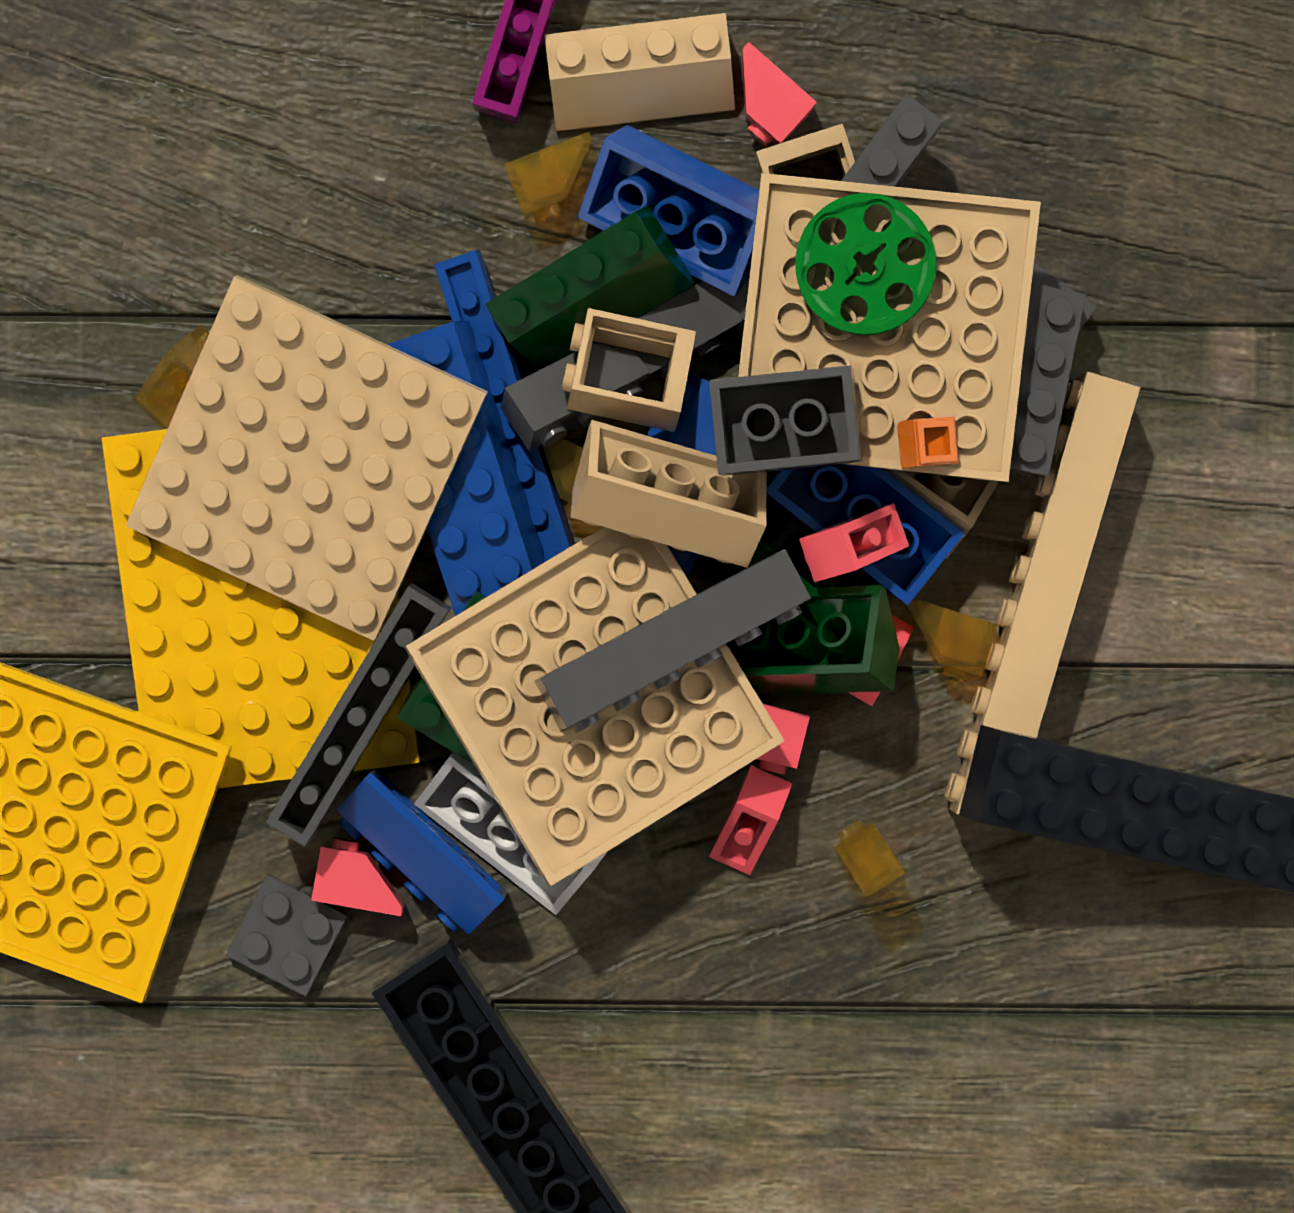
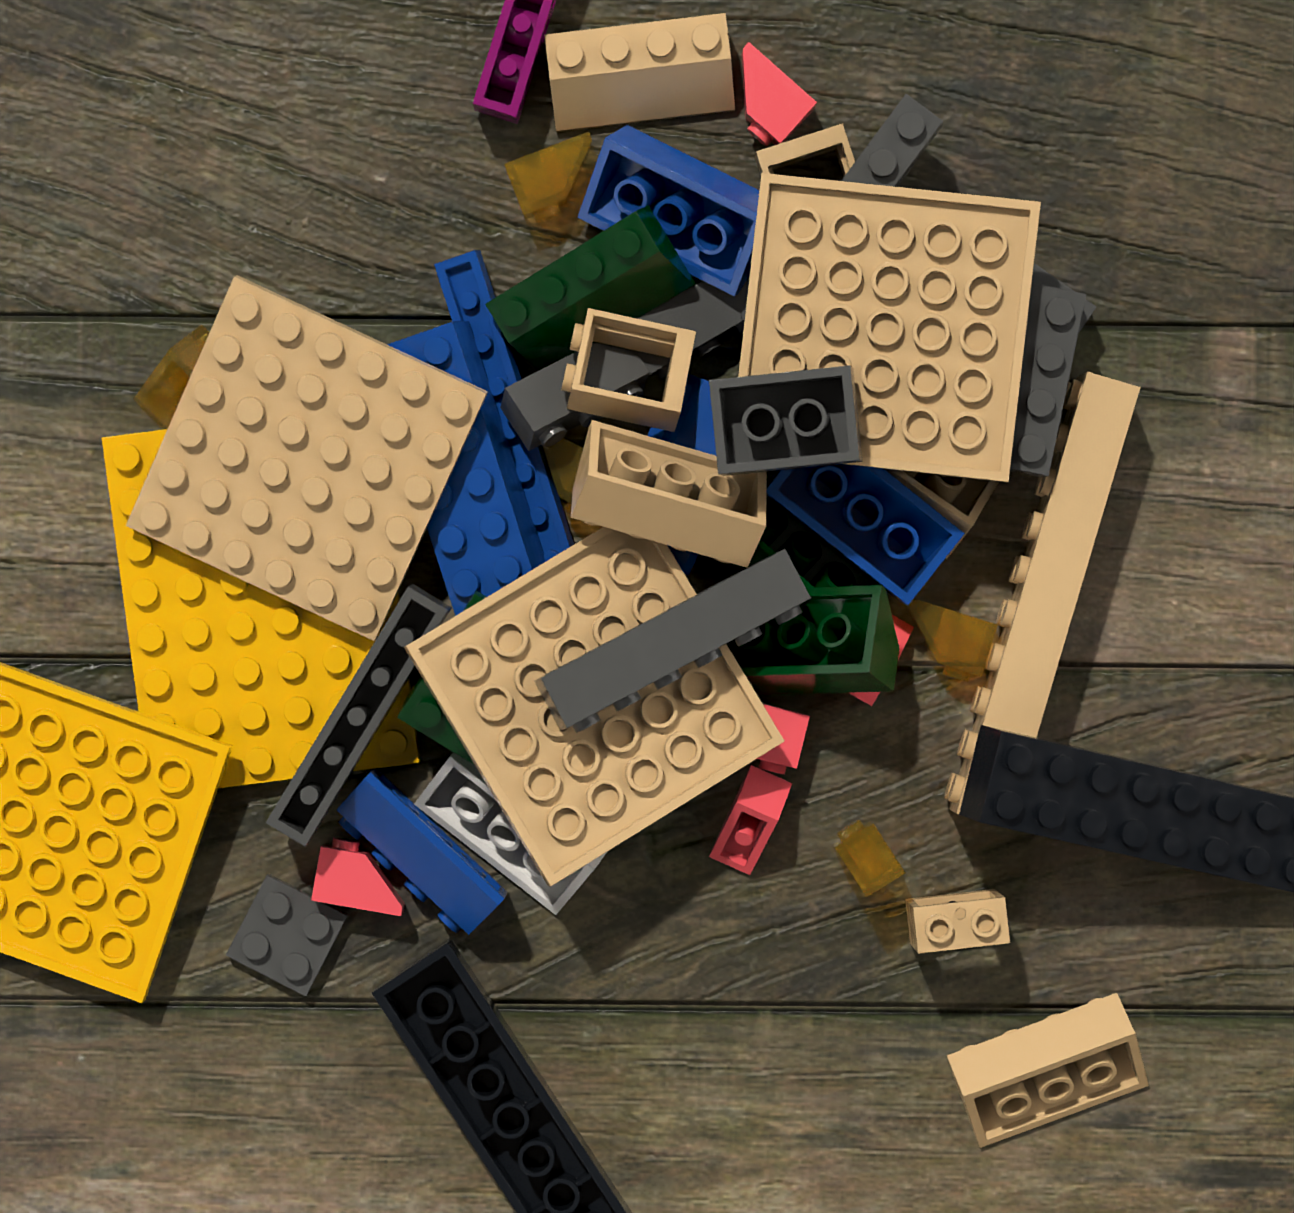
green wedge [795,193,937,335] -> none
coral slope [799,503,909,582] -> none
orange slope [897,417,958,468] -> none
none -> tan window [905,889,1010,954]
none -> tan slope [947,993,1149,1148]

